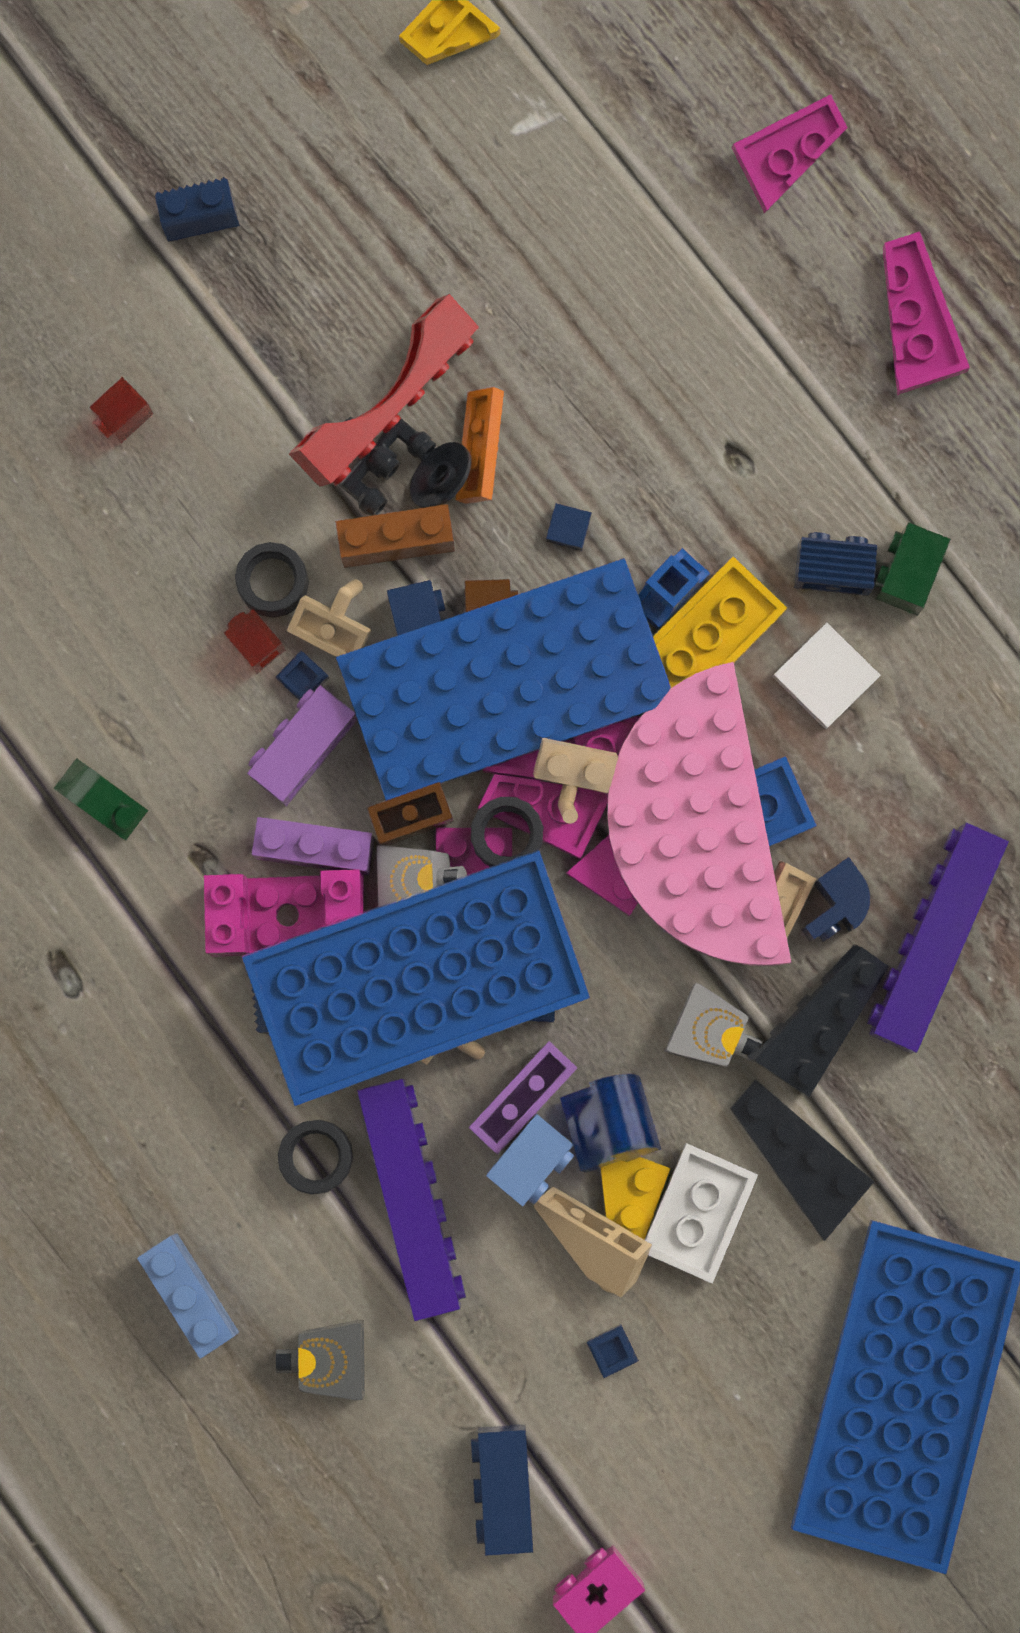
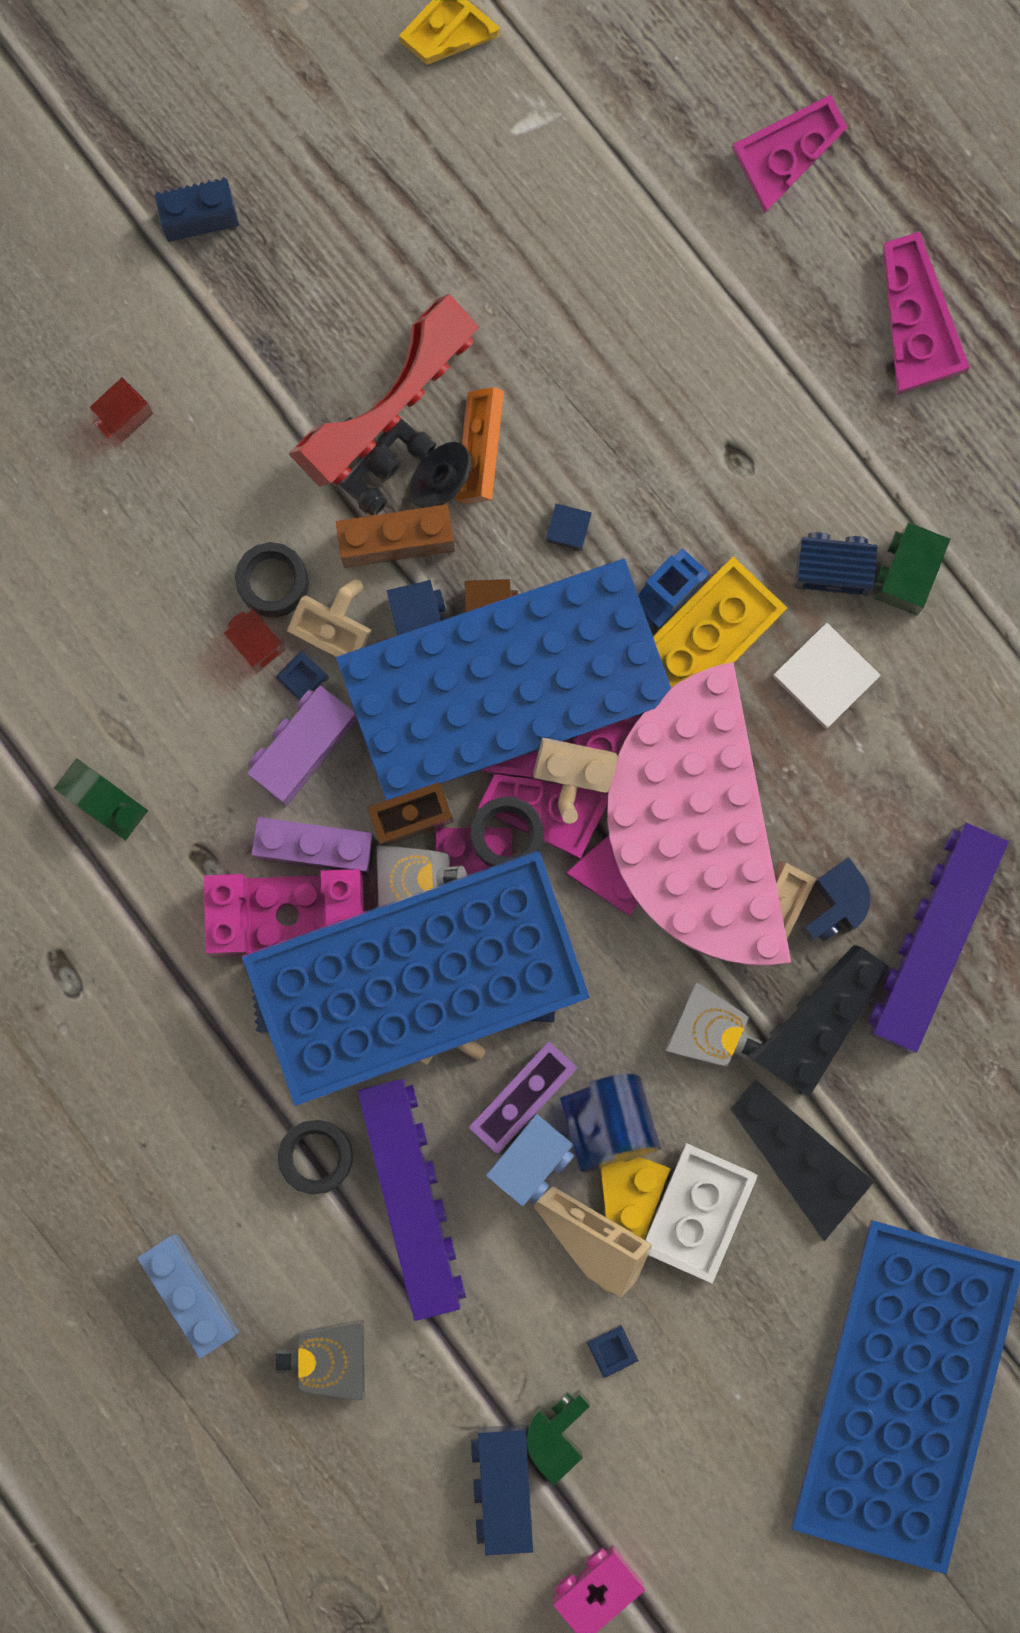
blue plate [754,756,817,847] -> none
none -> dark green brick [527,1390,590,1485]

